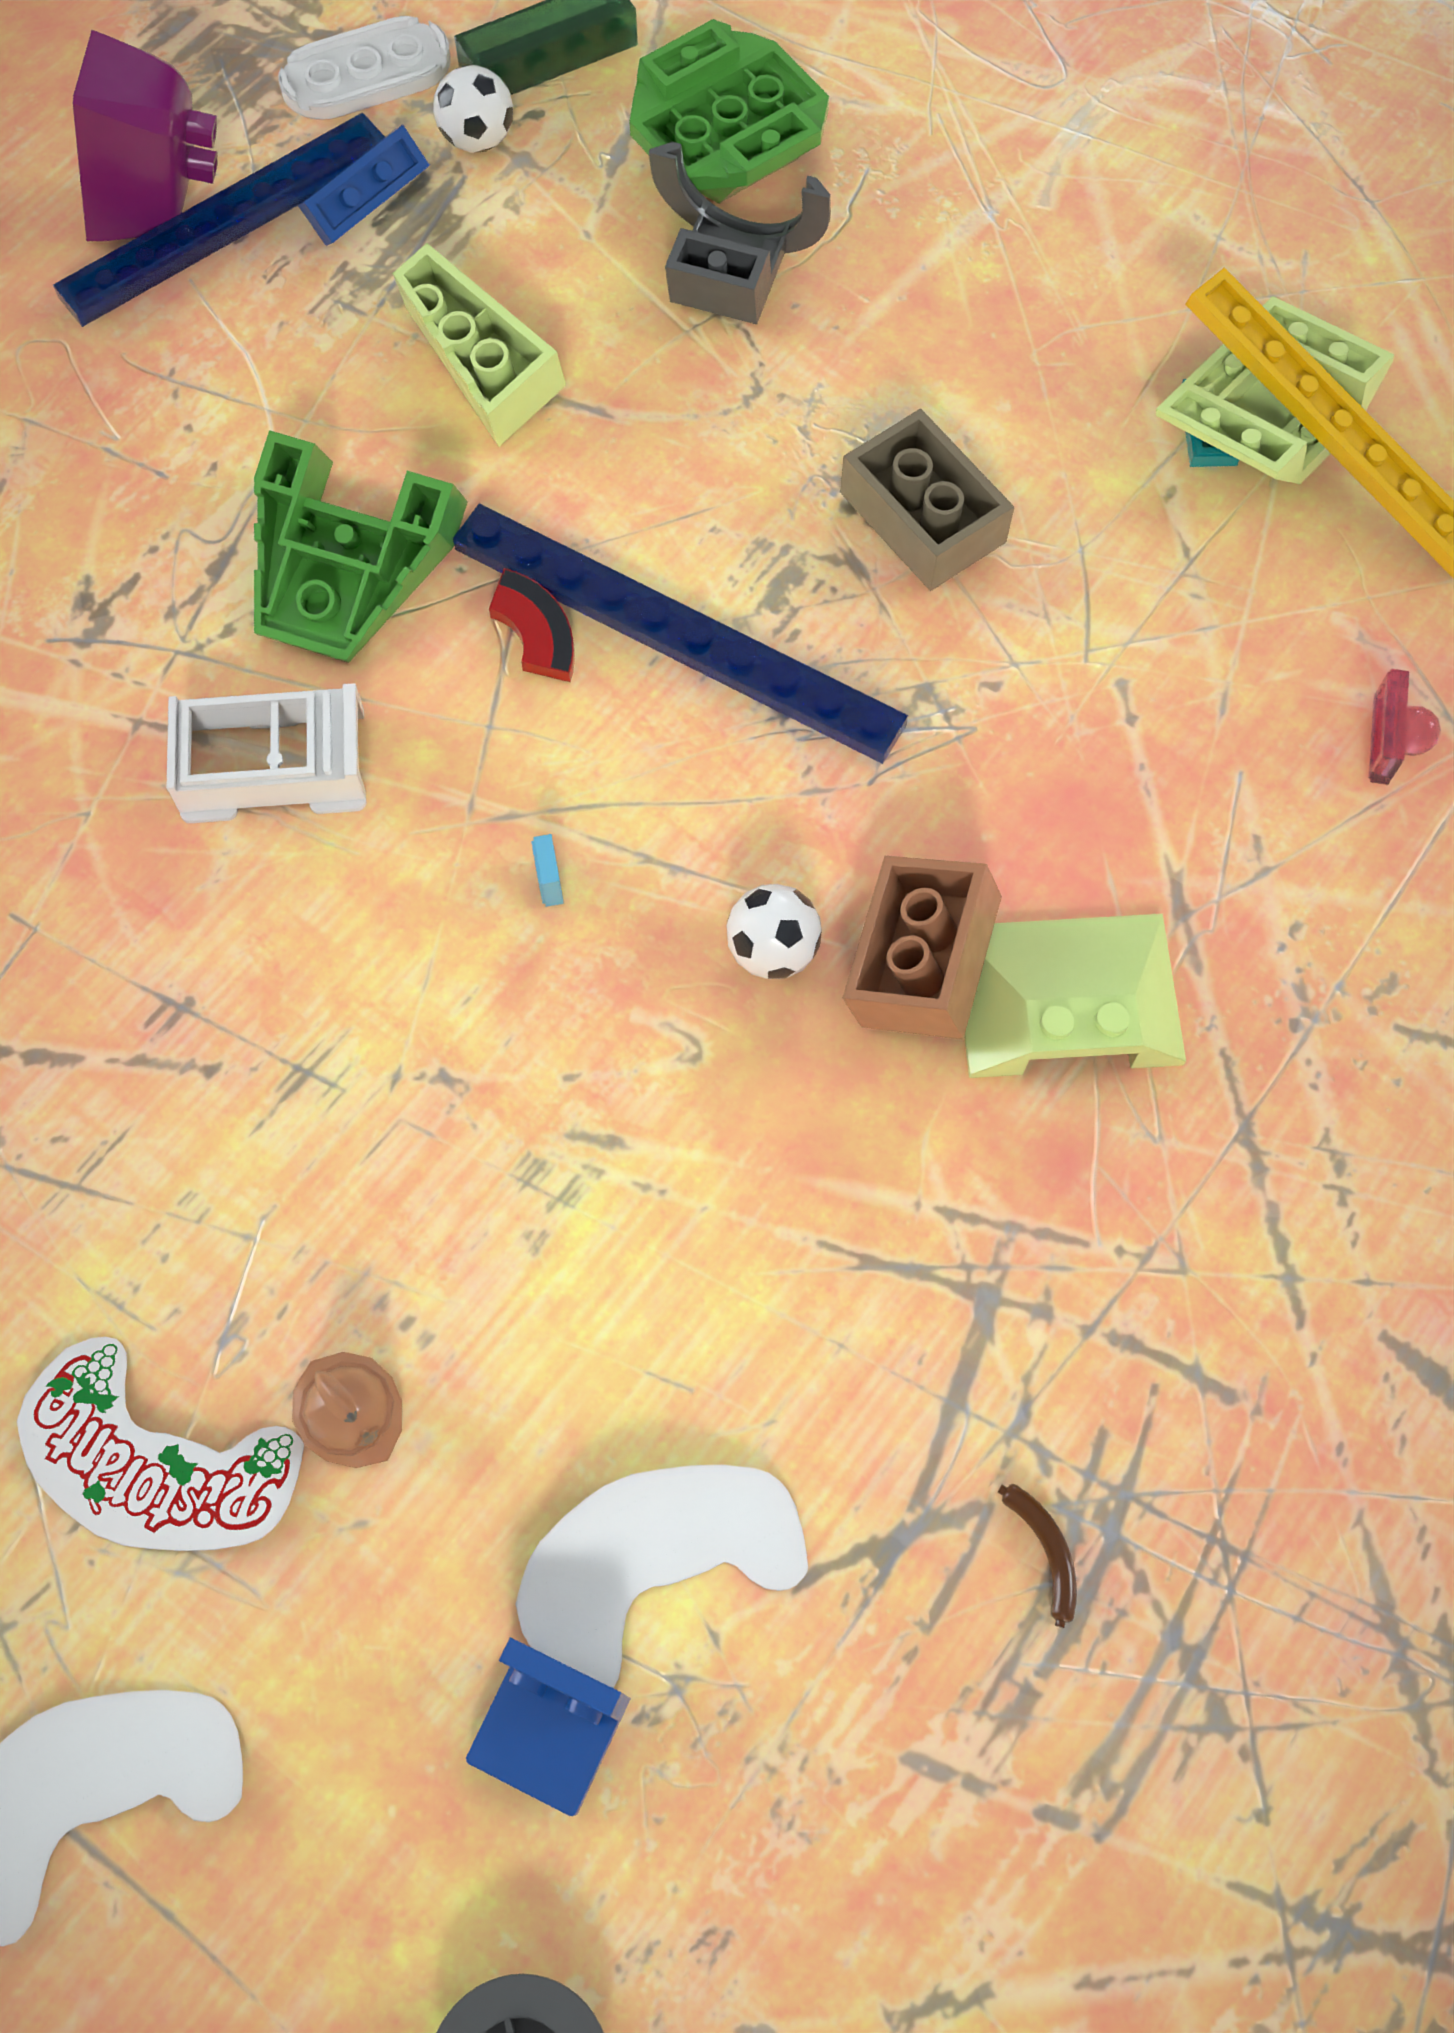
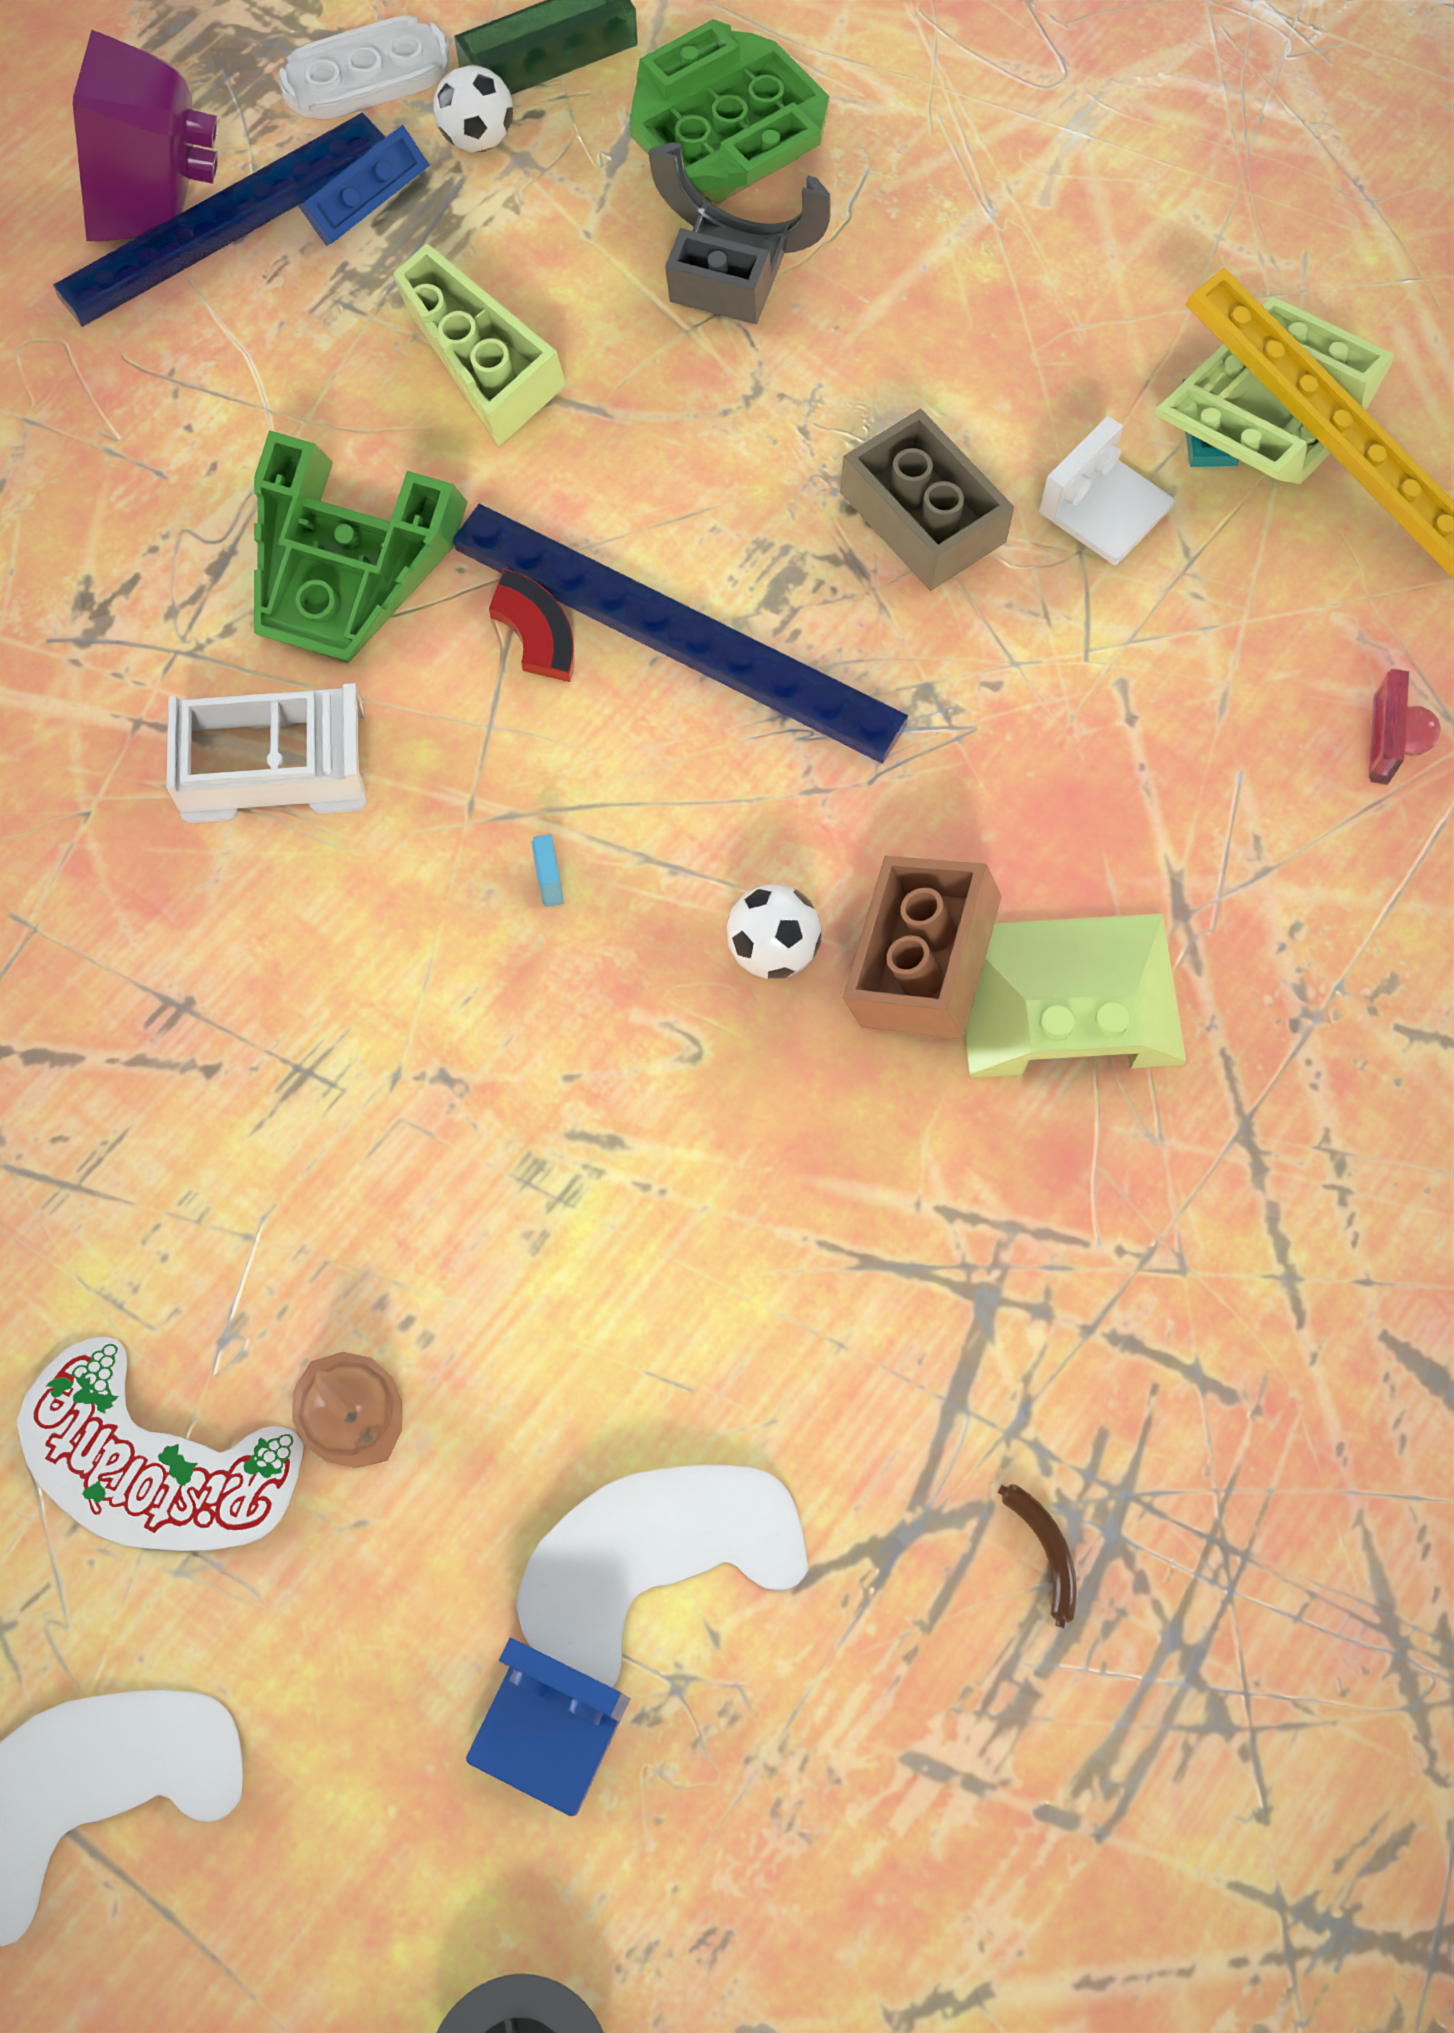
none -> white bracket [1039,416,1174,565]

